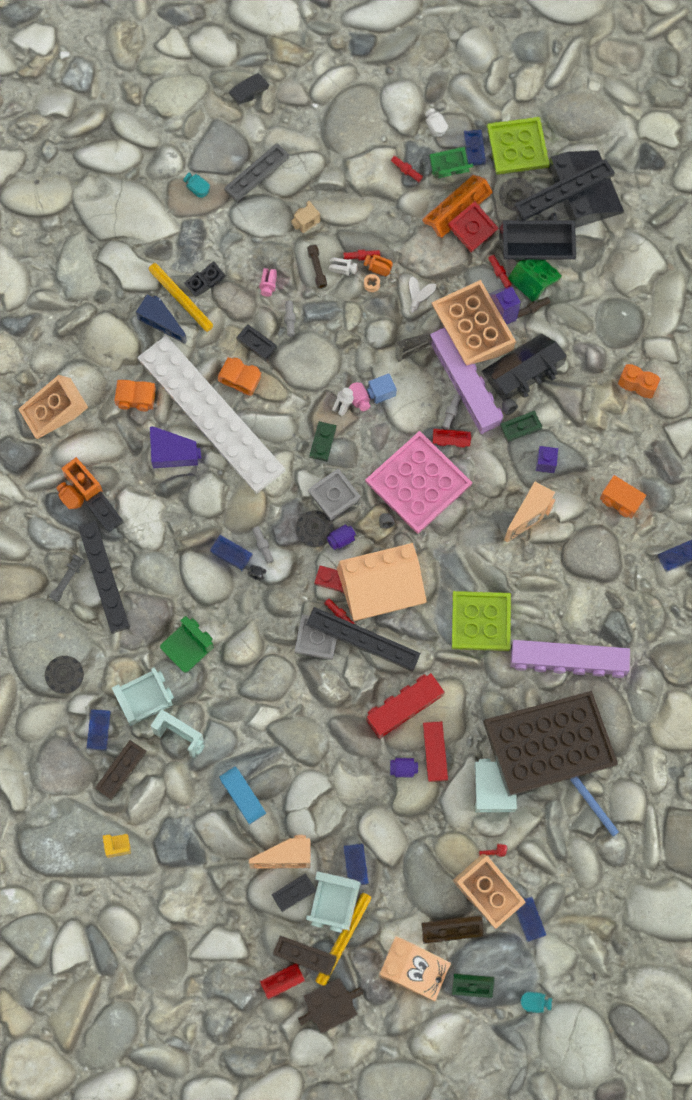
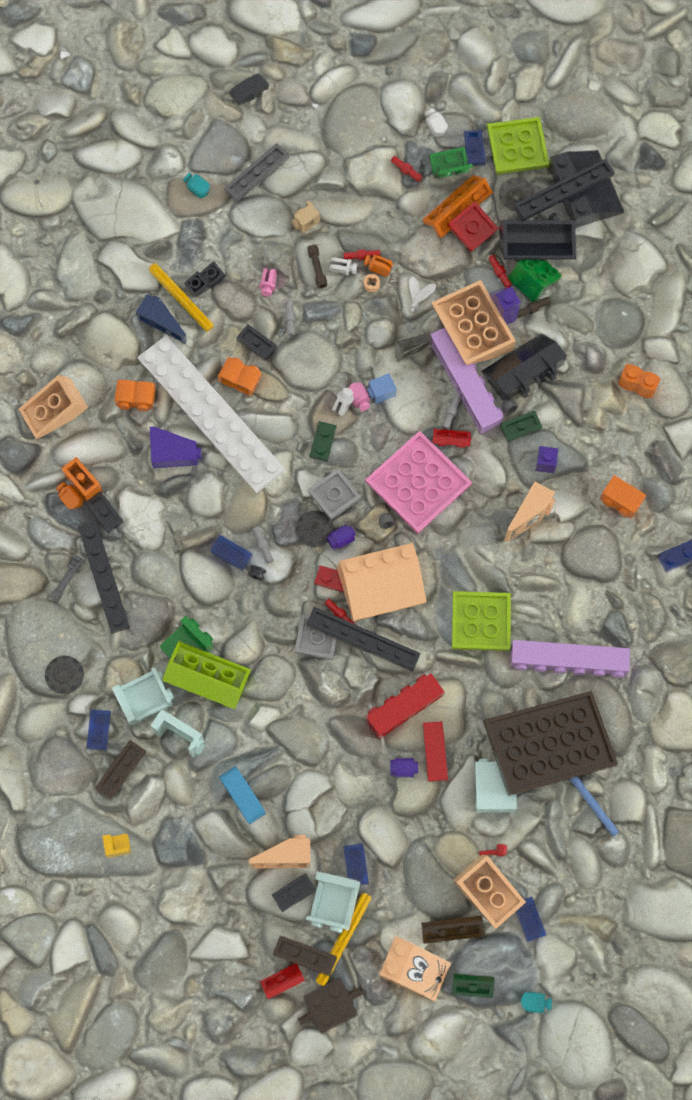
none -> lime slope [162,641,251,709]

